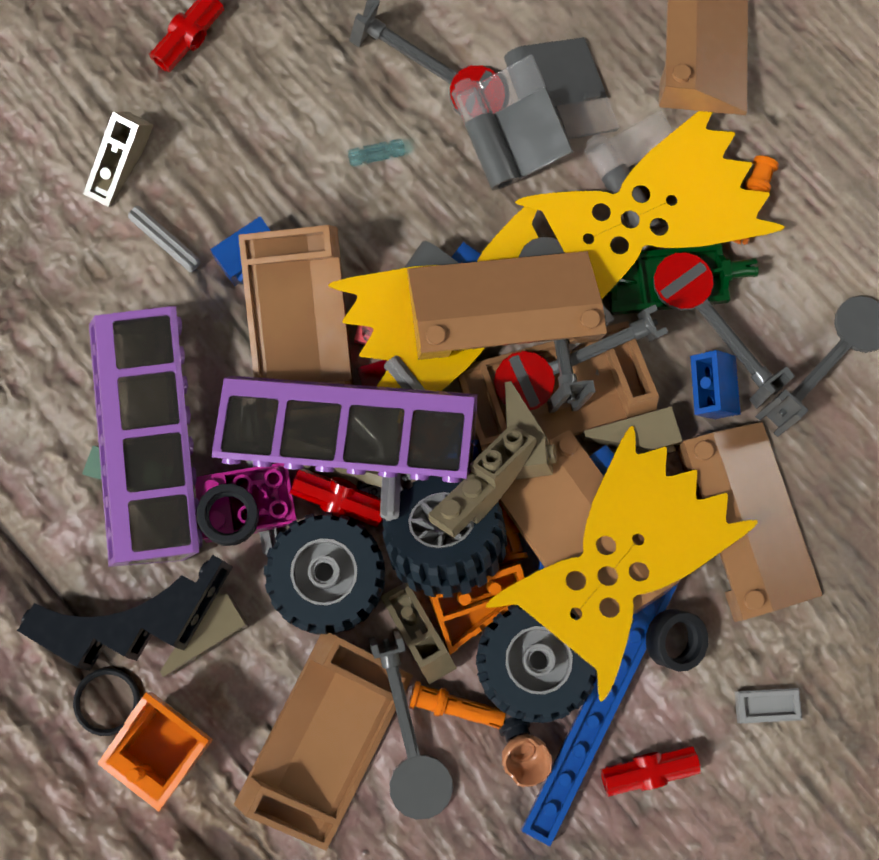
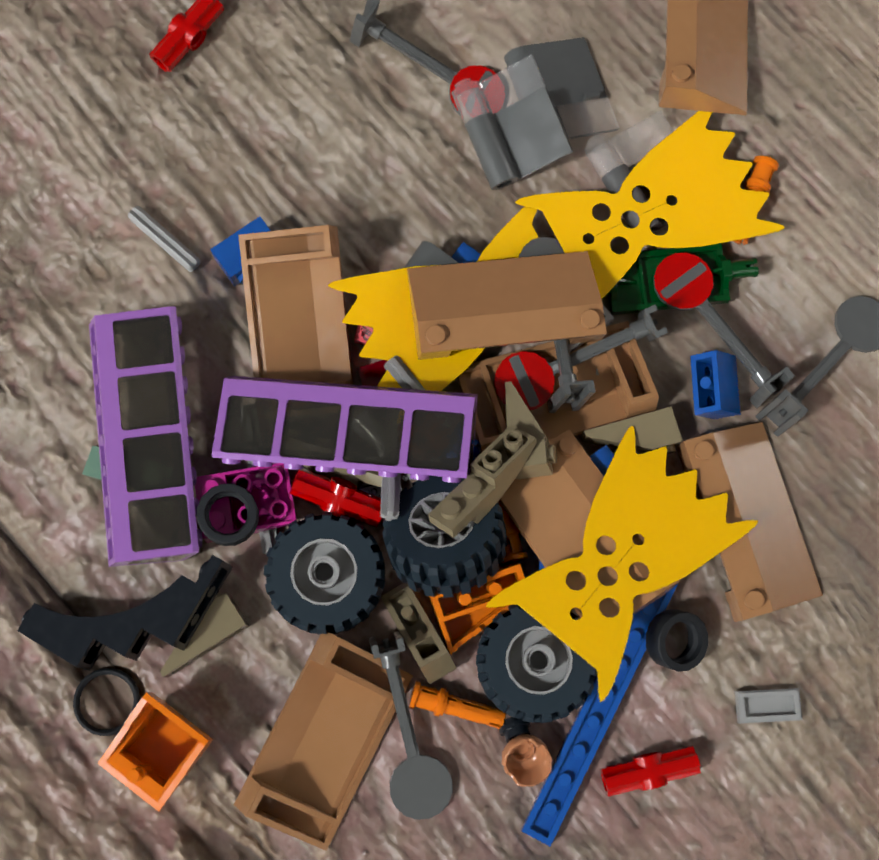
dark tan slope [83,112,154,207] -> none
clear light blue axle [348,139,405,166] -> none

